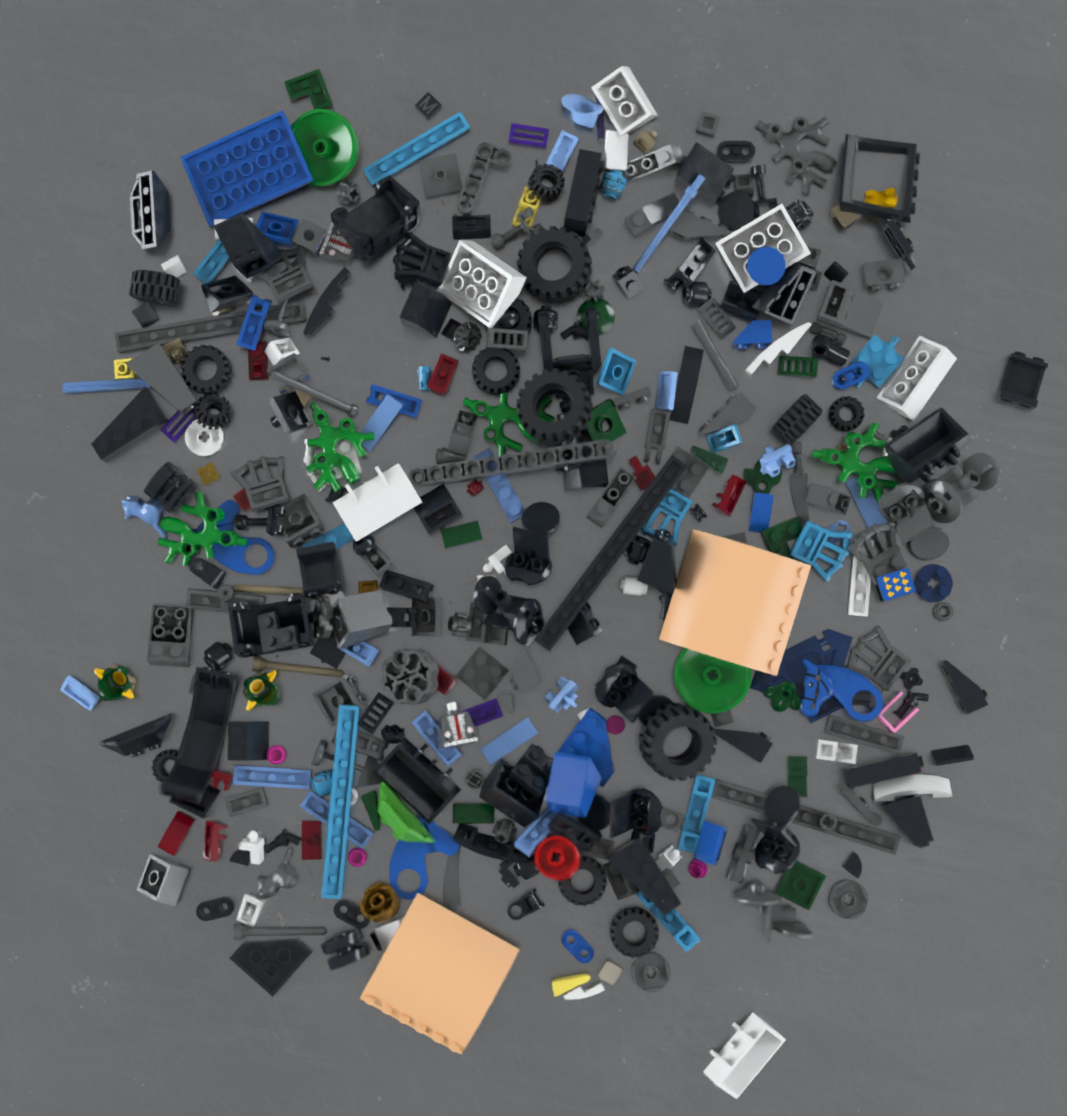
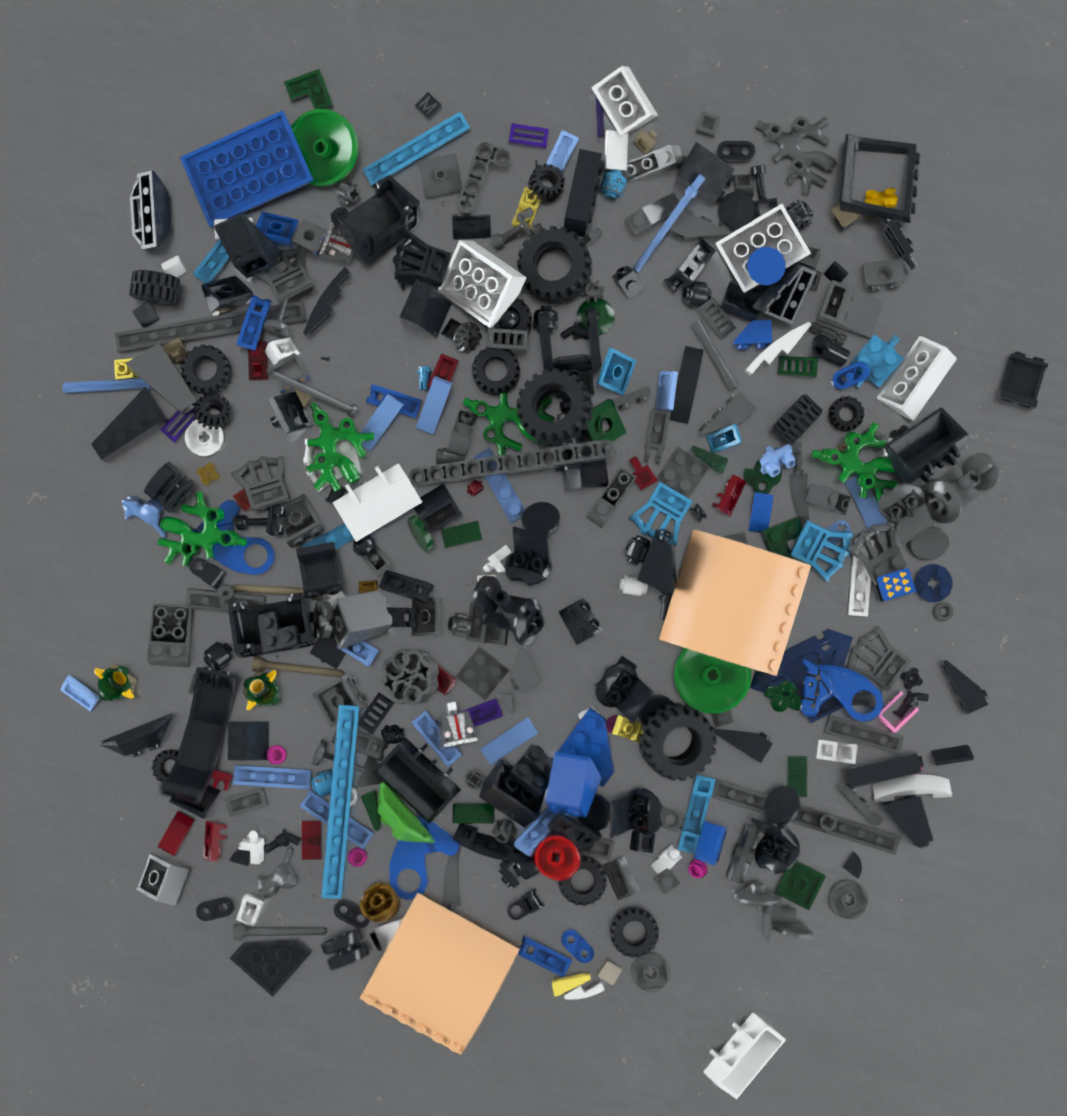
black plate [534,455,687,652] -> none
light blue hips [544,677,579,713] -> none
light blue piece [561,94,603,128] -> none
black wedge [606,836,681,914] -> none
dark azure slope [636,891,701,952] -> none
none -> dark green tile [407,515,434,552]
none -> medium blue tile [416,376,453,435]
none -> blue plate [517,936,572,978]
none -> light yellow slope [612,715,644,743]

